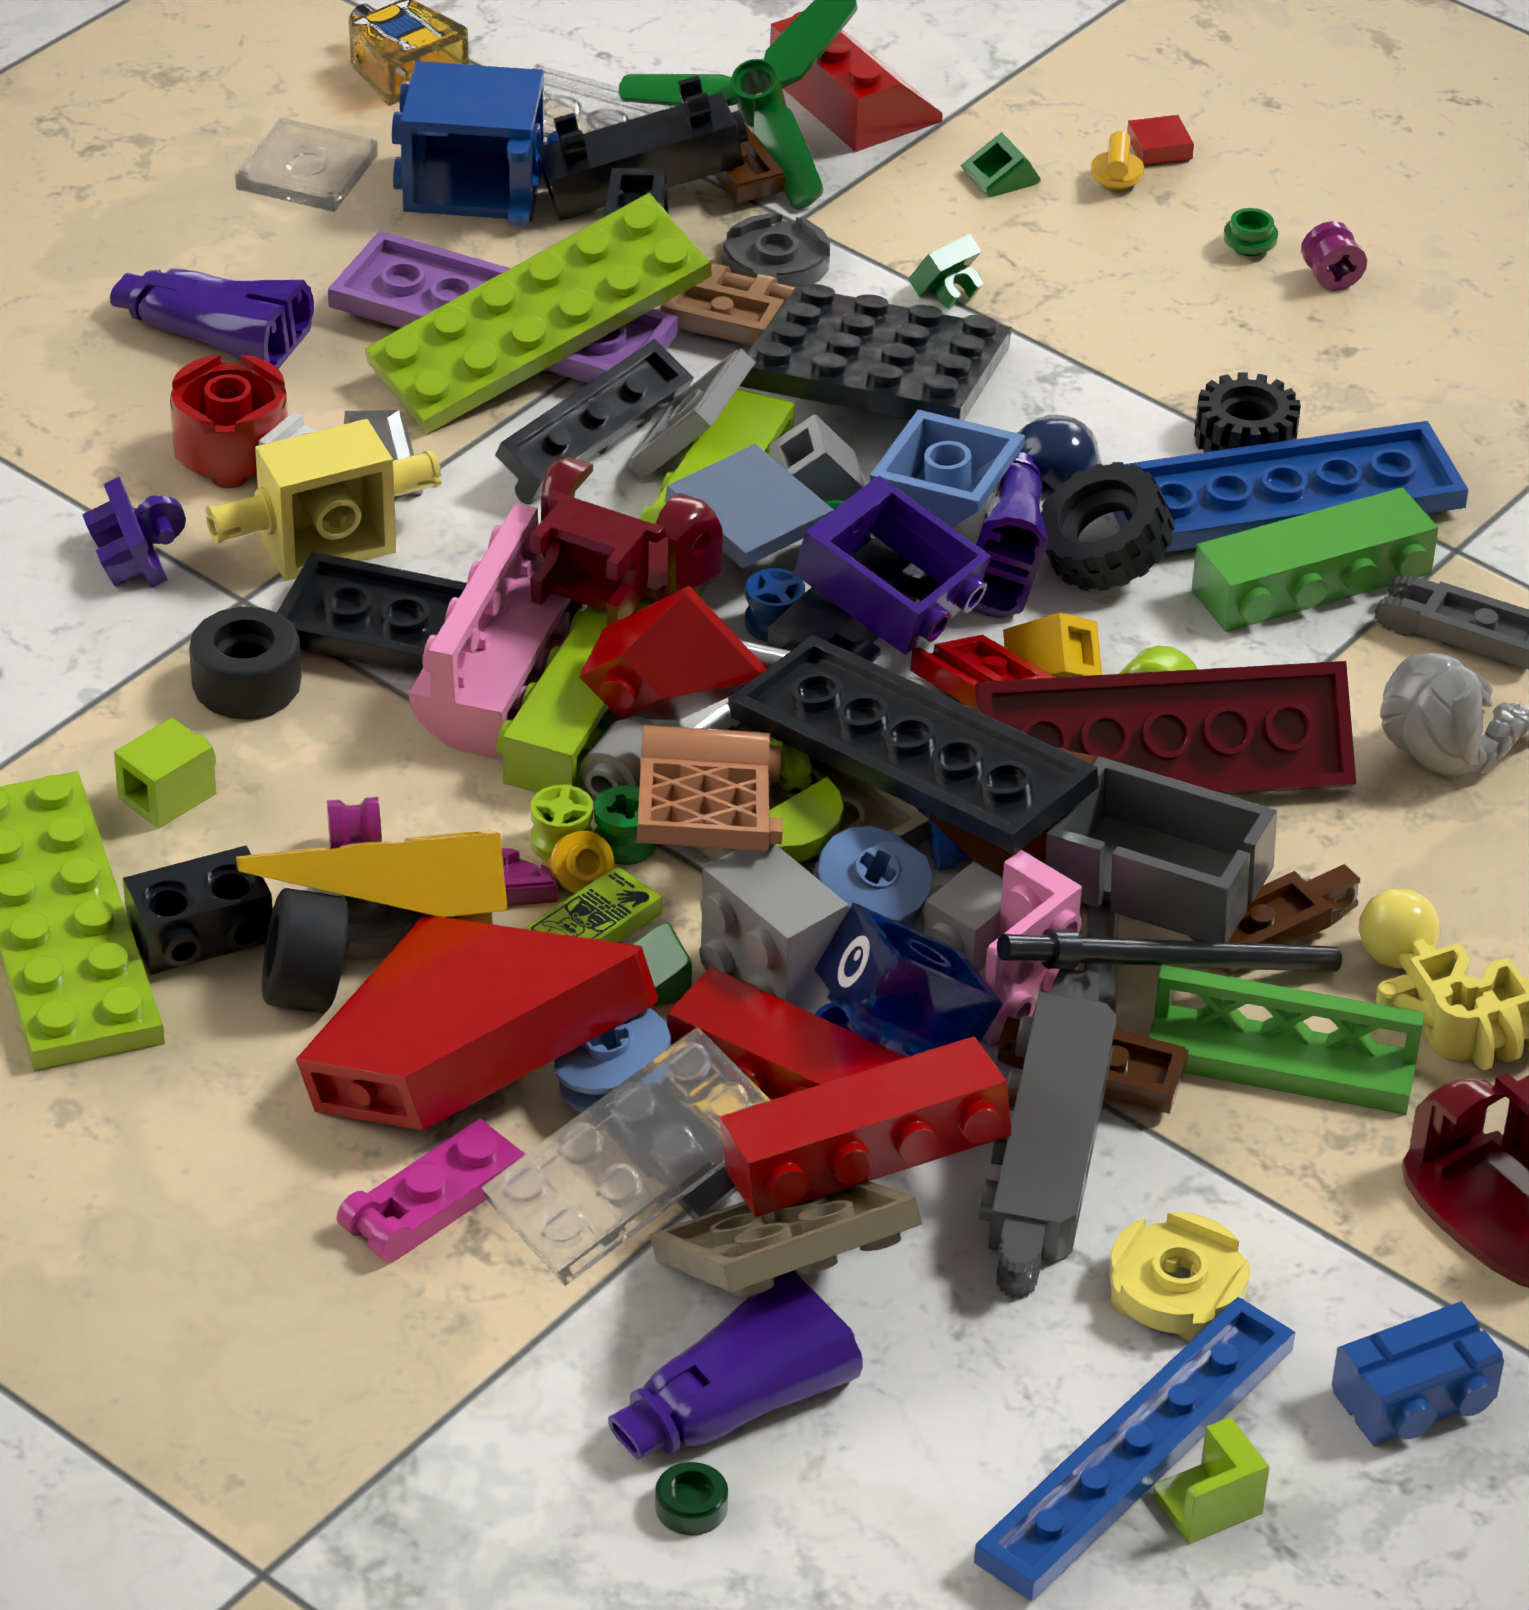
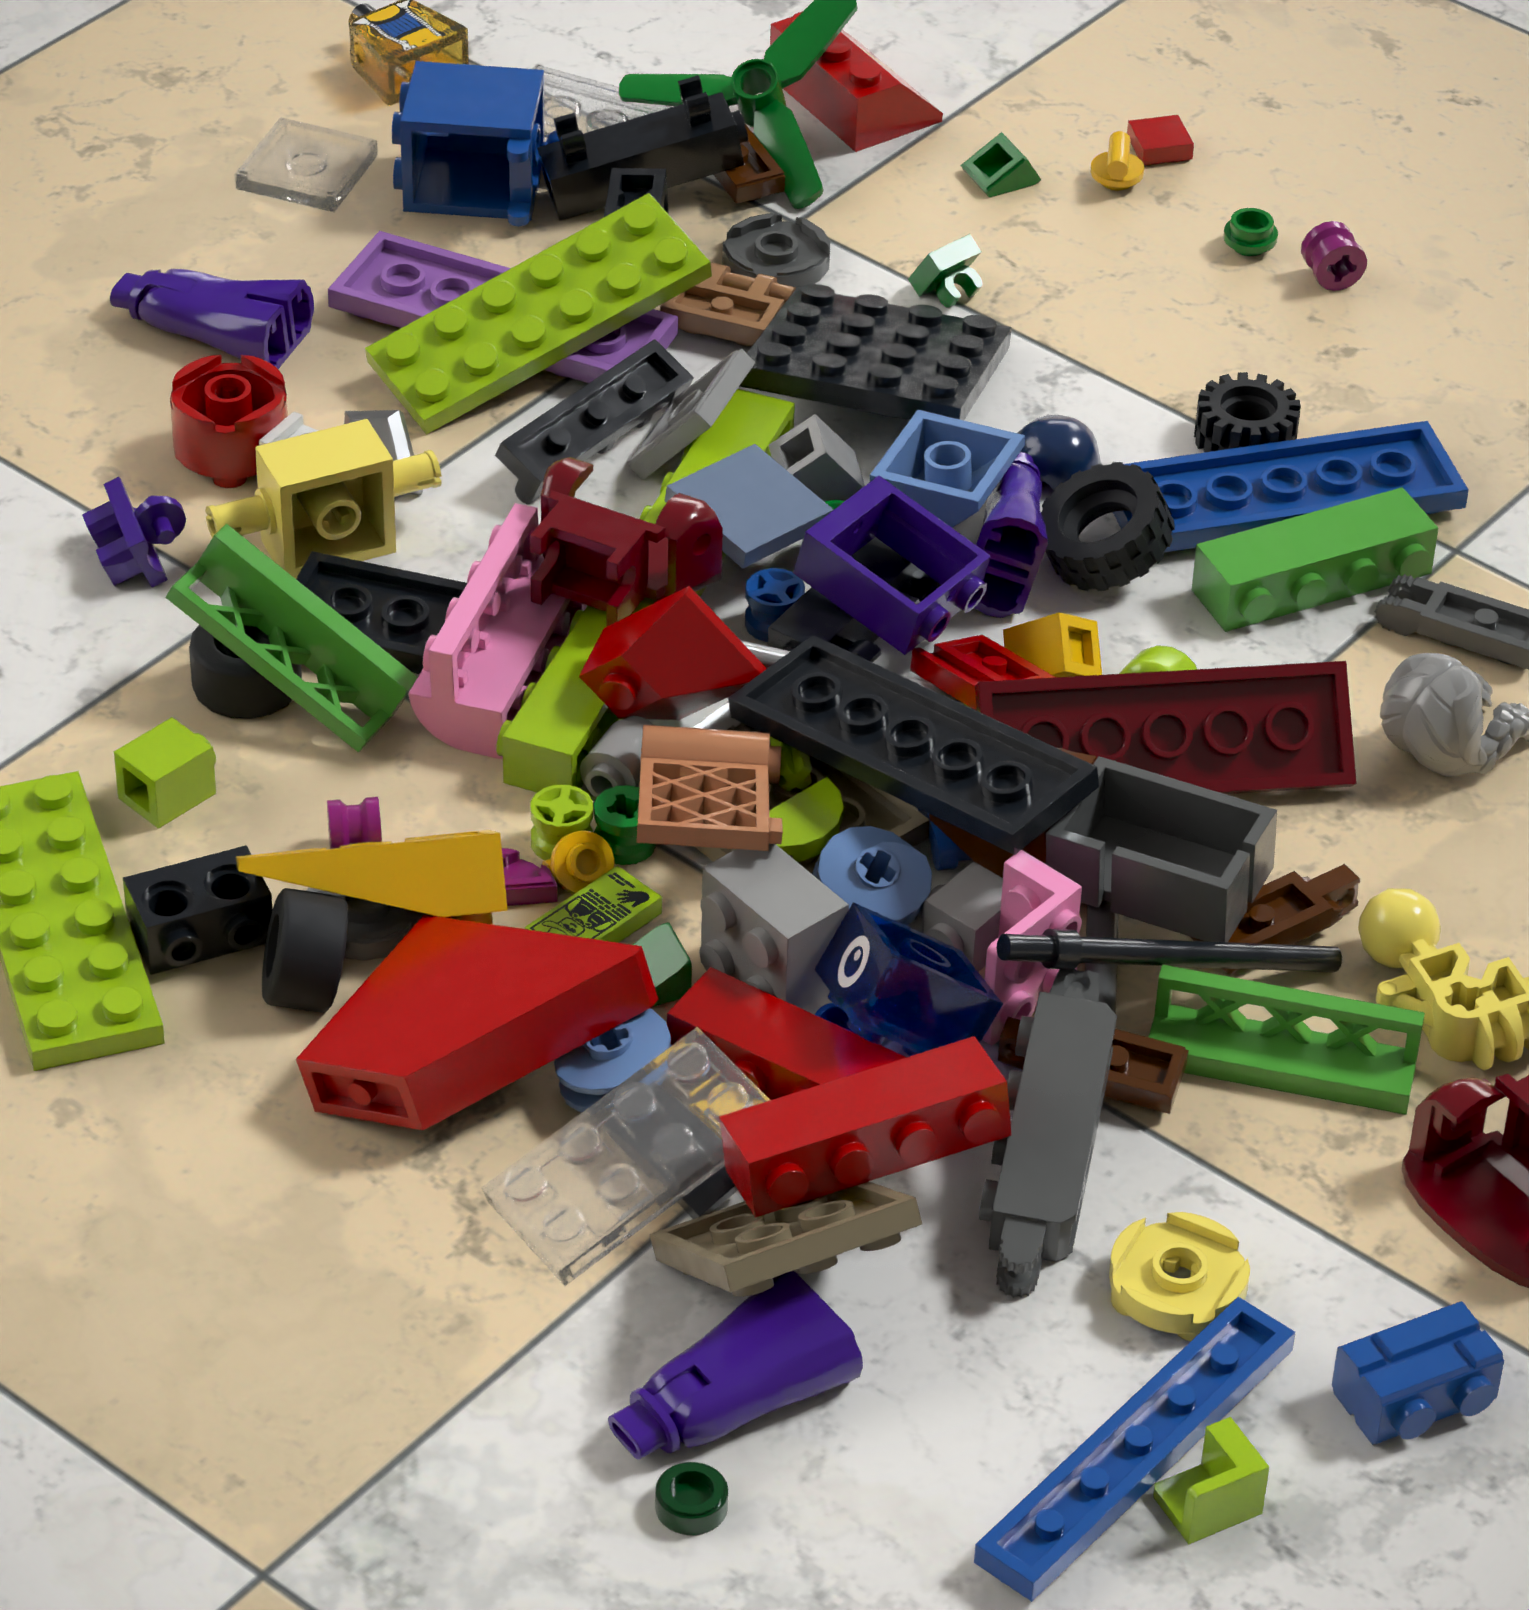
dark pink plate [336,1119,526,1263] -> none
none -> bright green fence [165,524,418,753]

